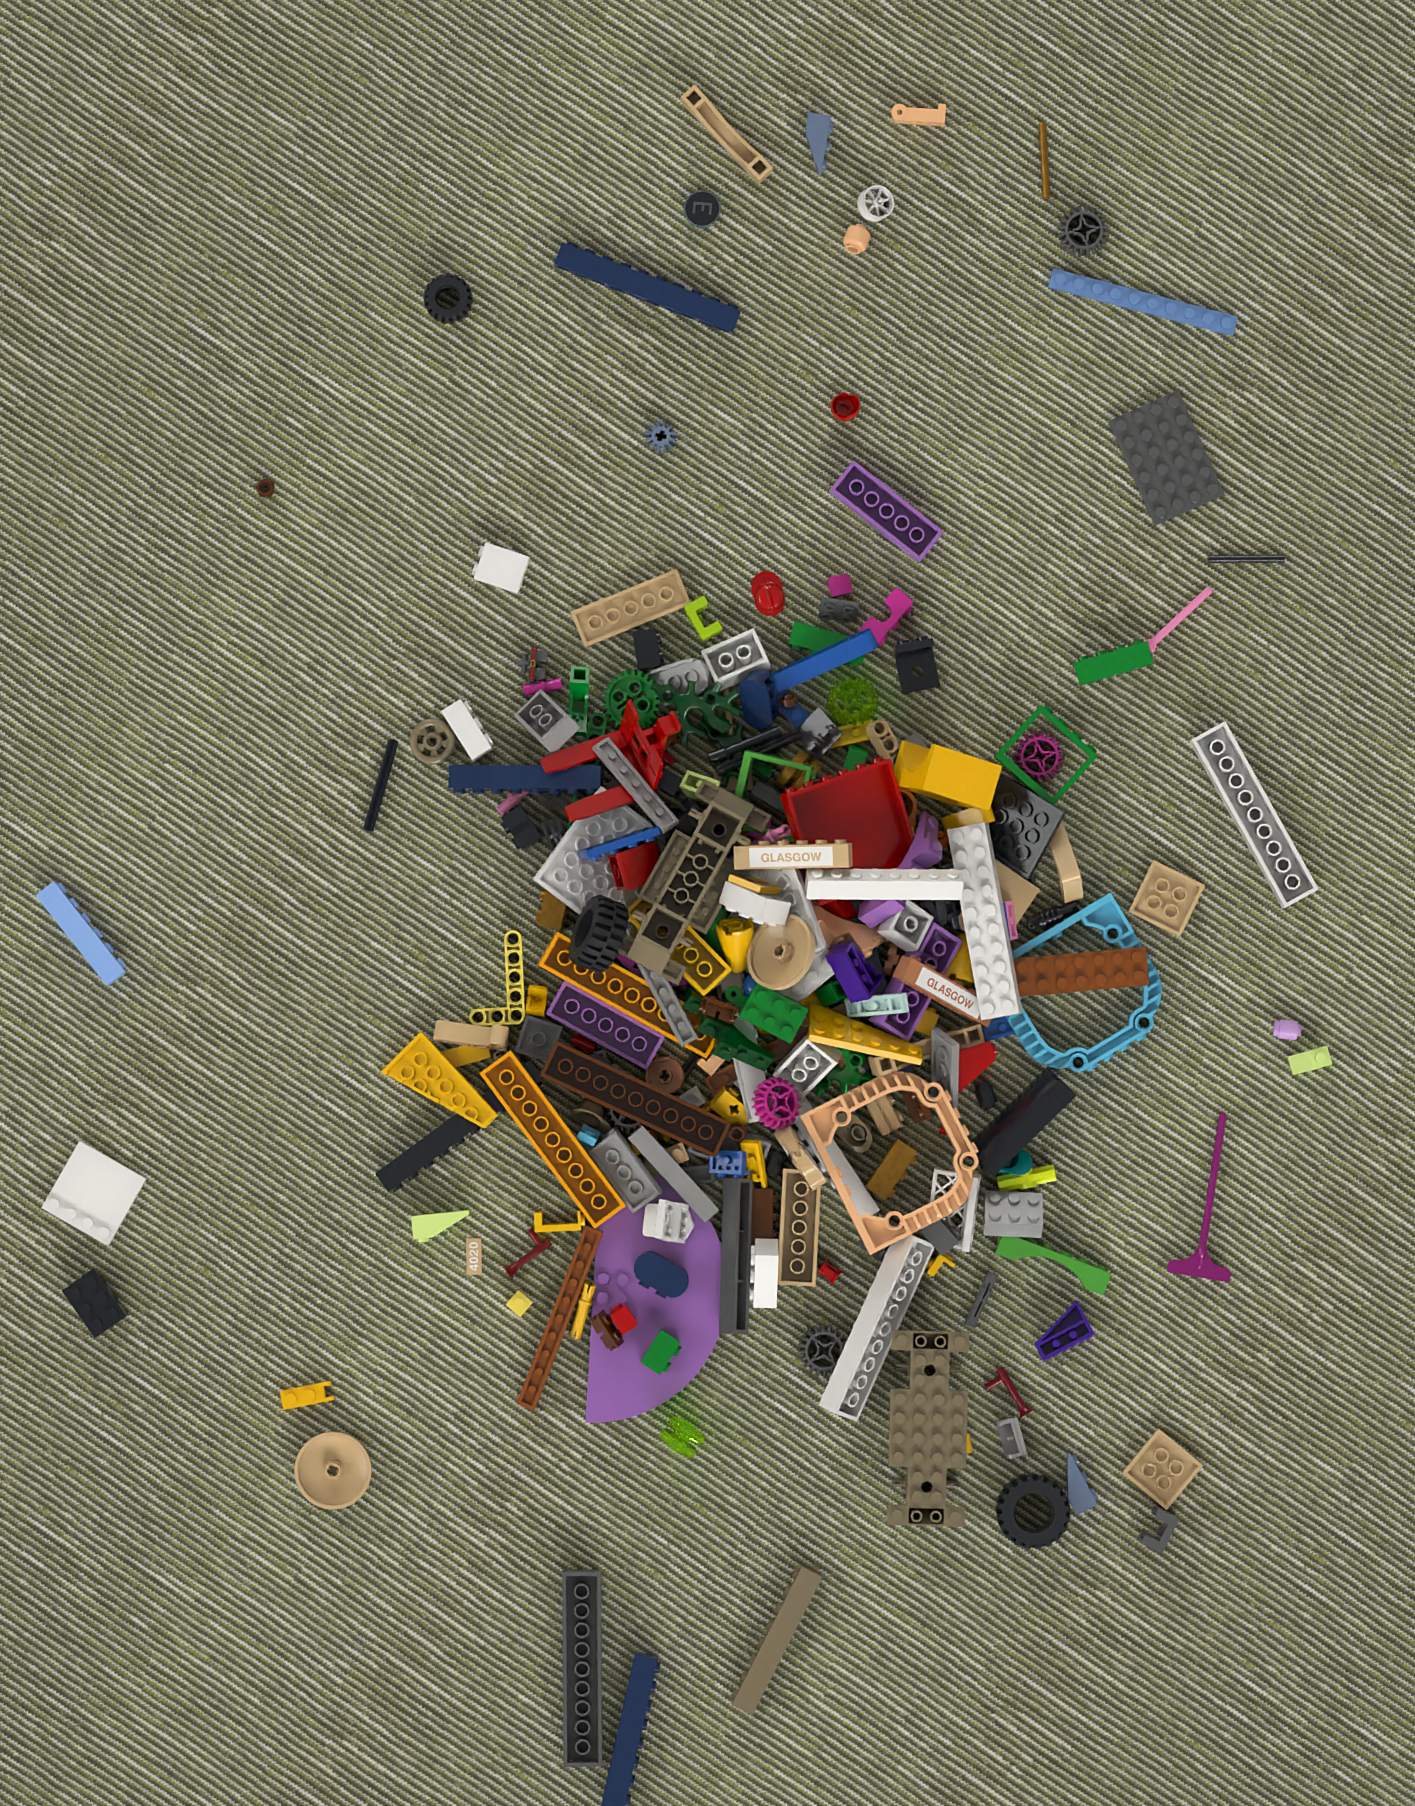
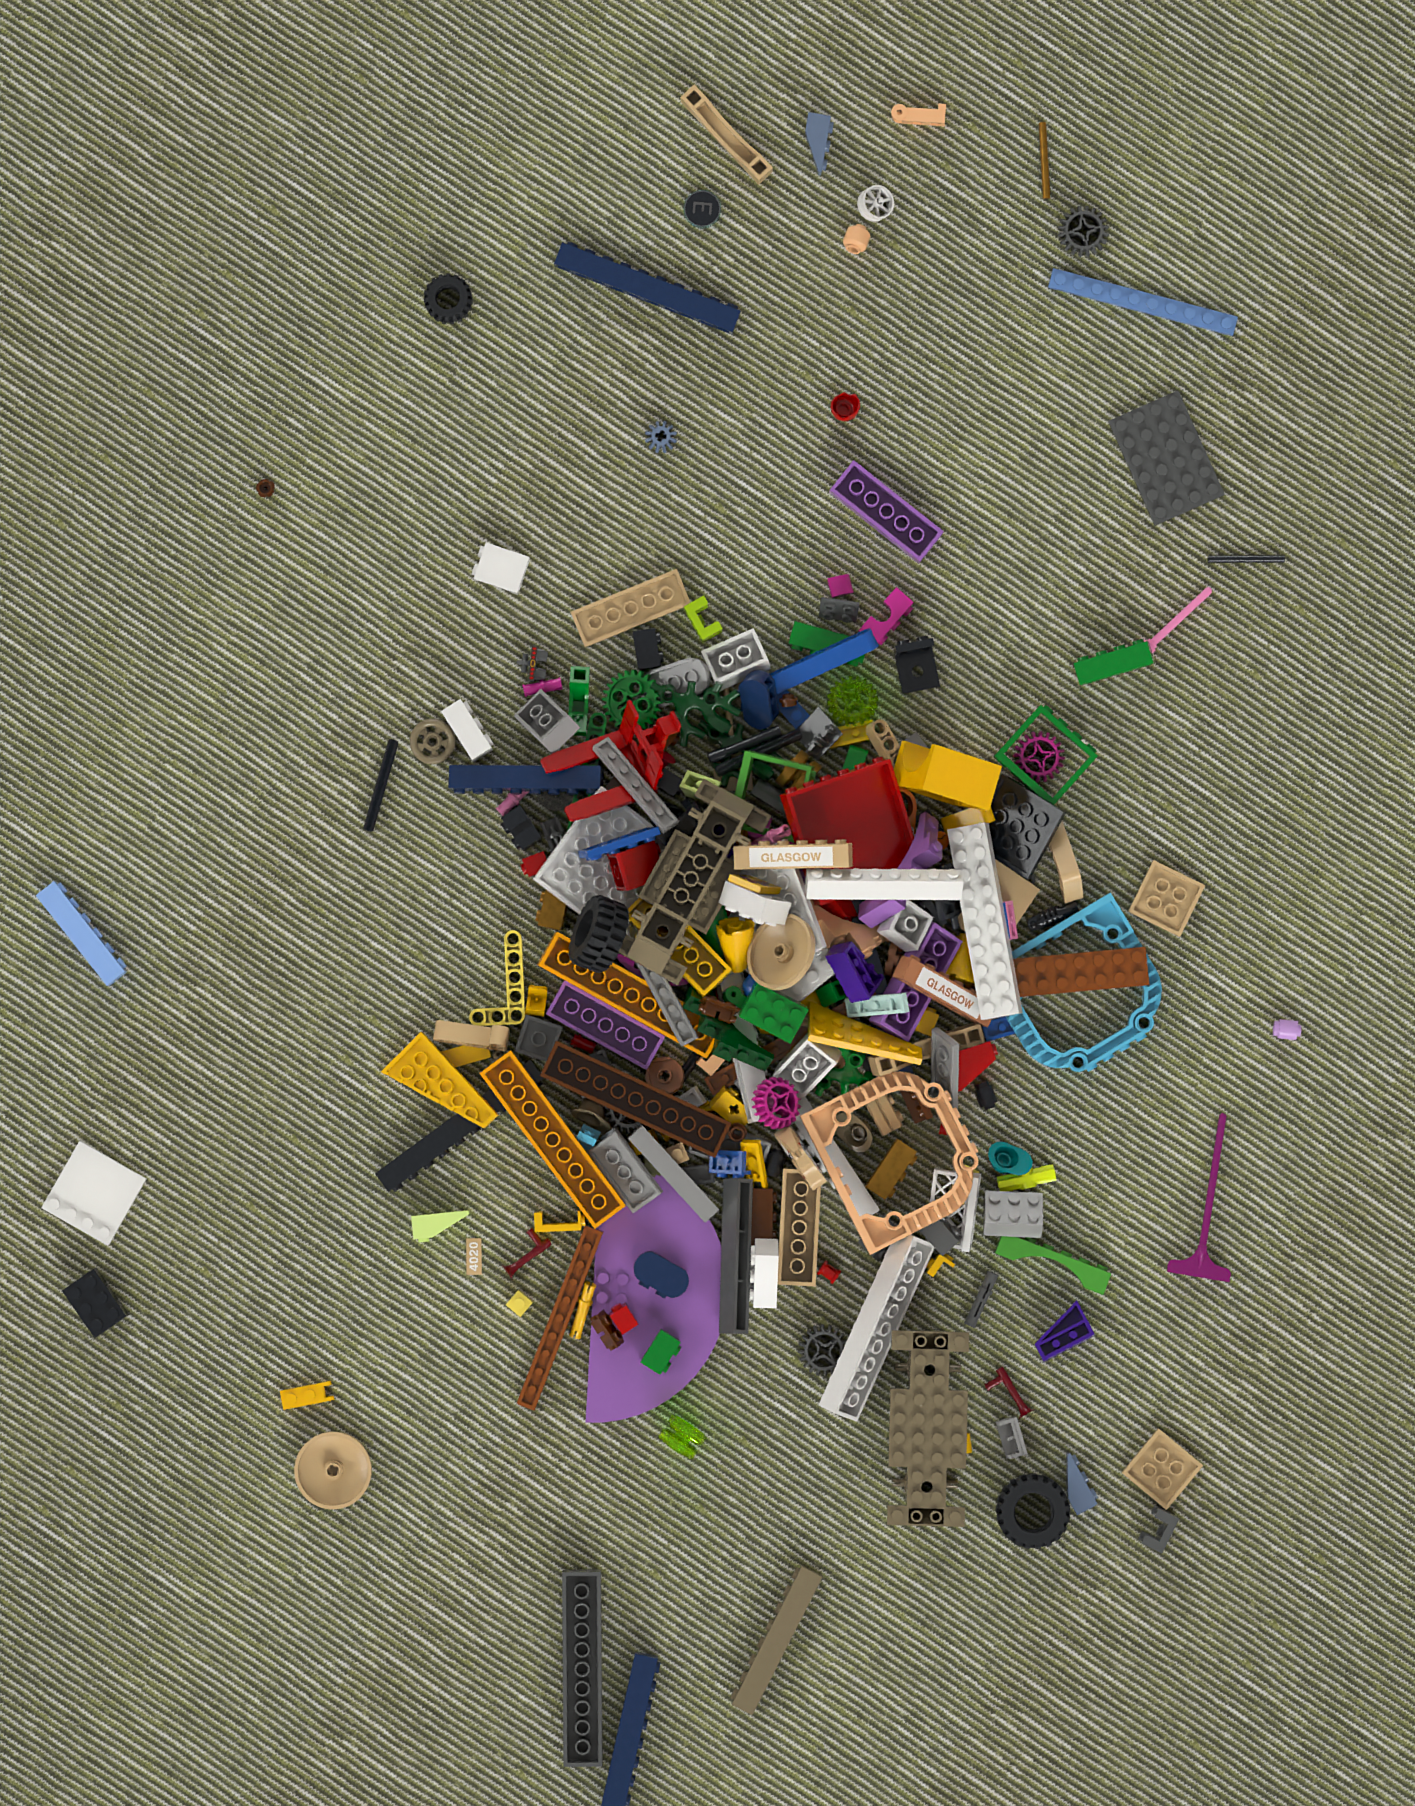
white piece [643,1199,694,1244] -> none
red piece [751,571,785,616] -> none
black cylinder [968,1067,1077,1176] -> none
white brick [1189,721,1318,909] -> none
yellowish green slope [1287,1046,1332,1075] -> none
none -> red brick [520,851,547,878]

